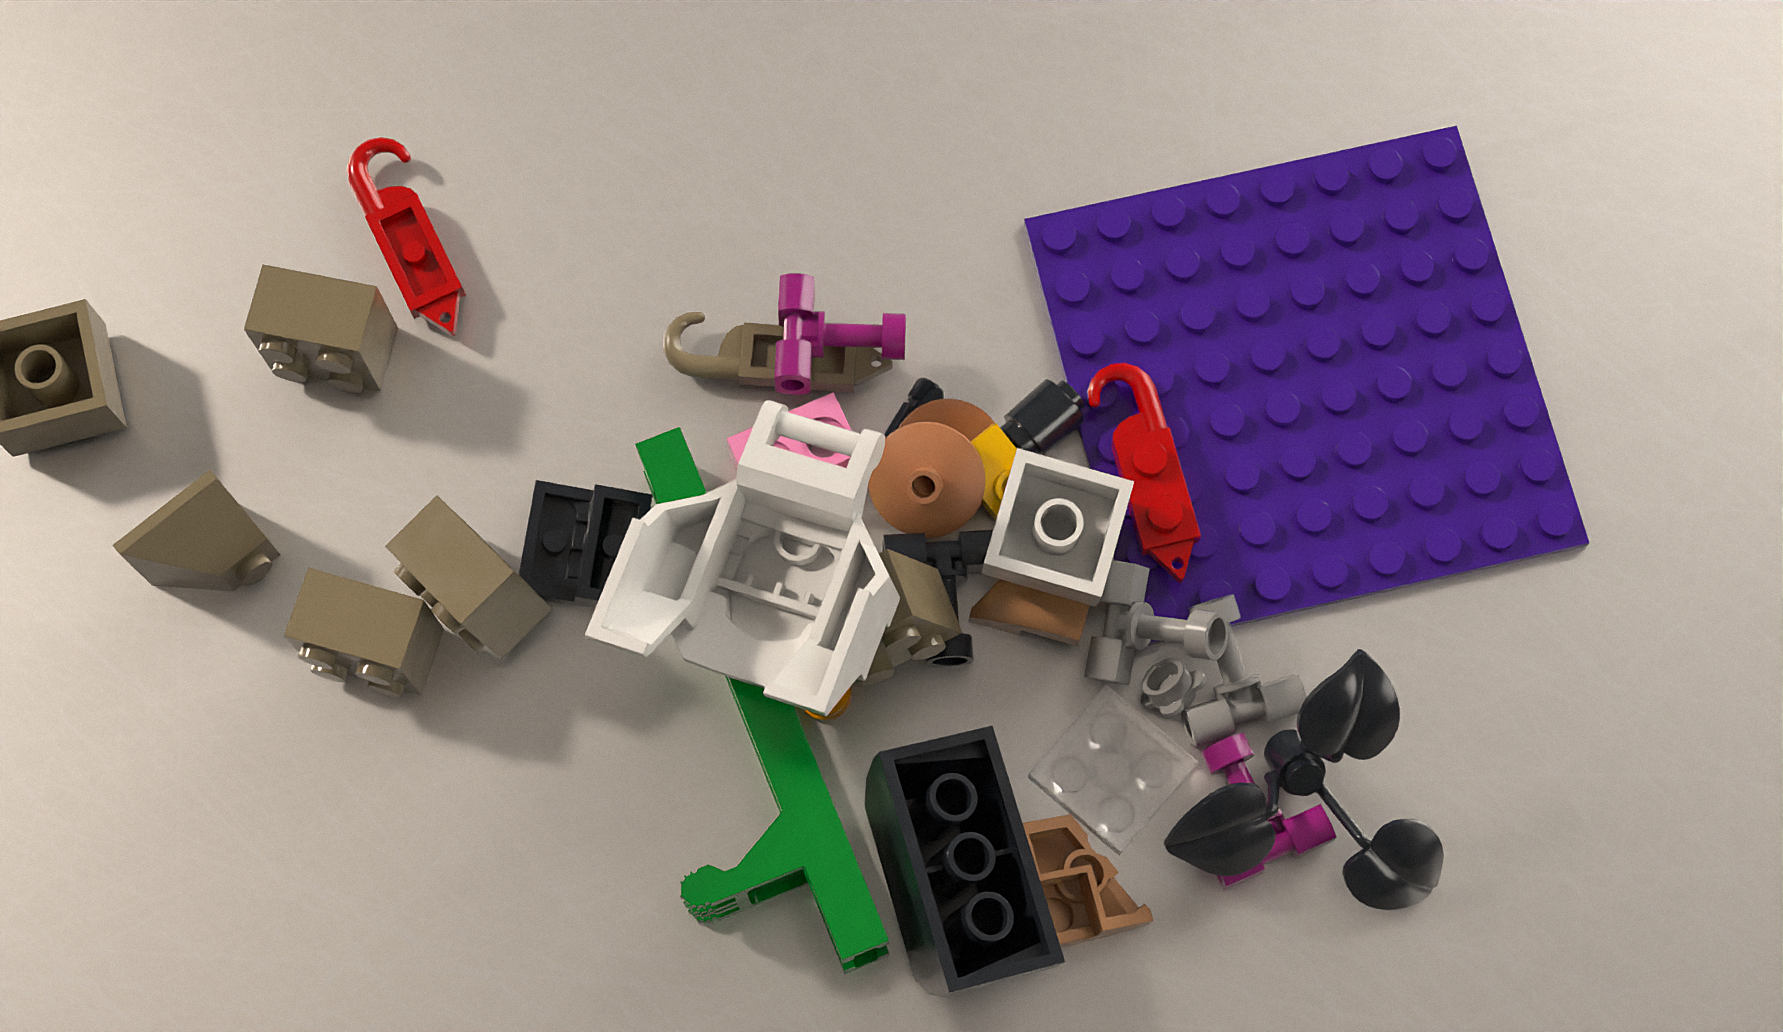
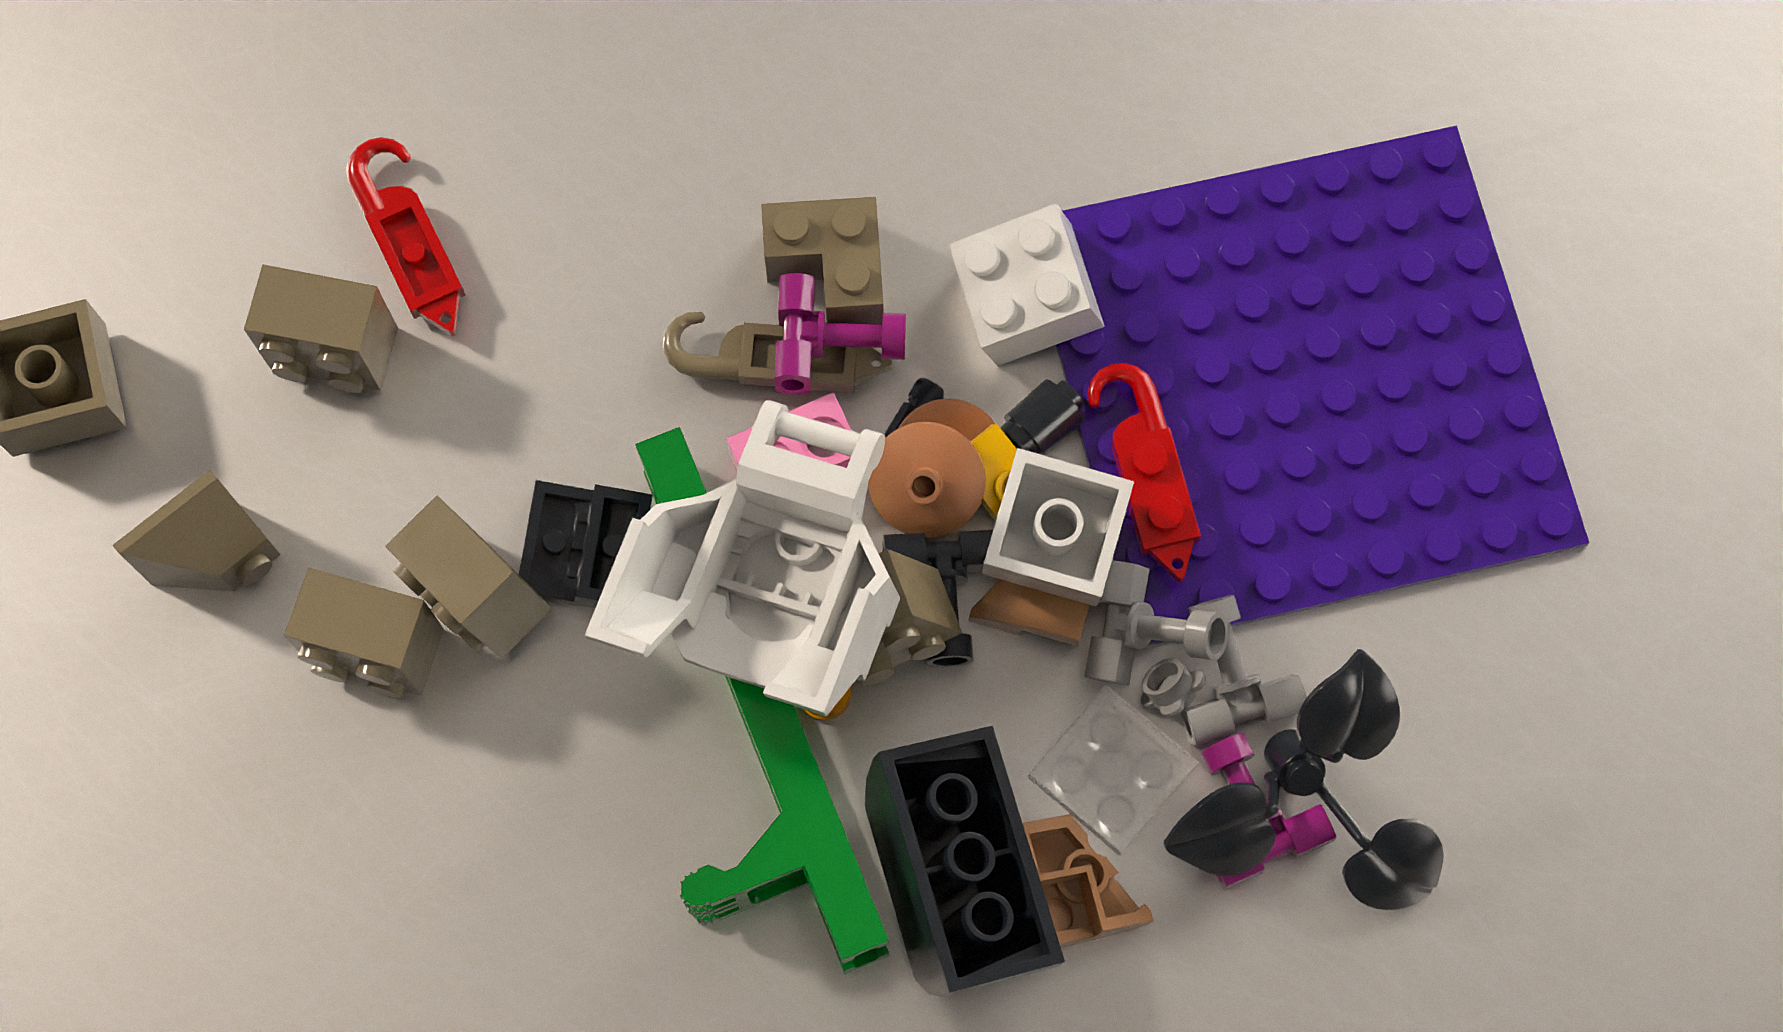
none -> dark tan brick [761,197,884,325]
none -> white brick [949,203,1105,366]

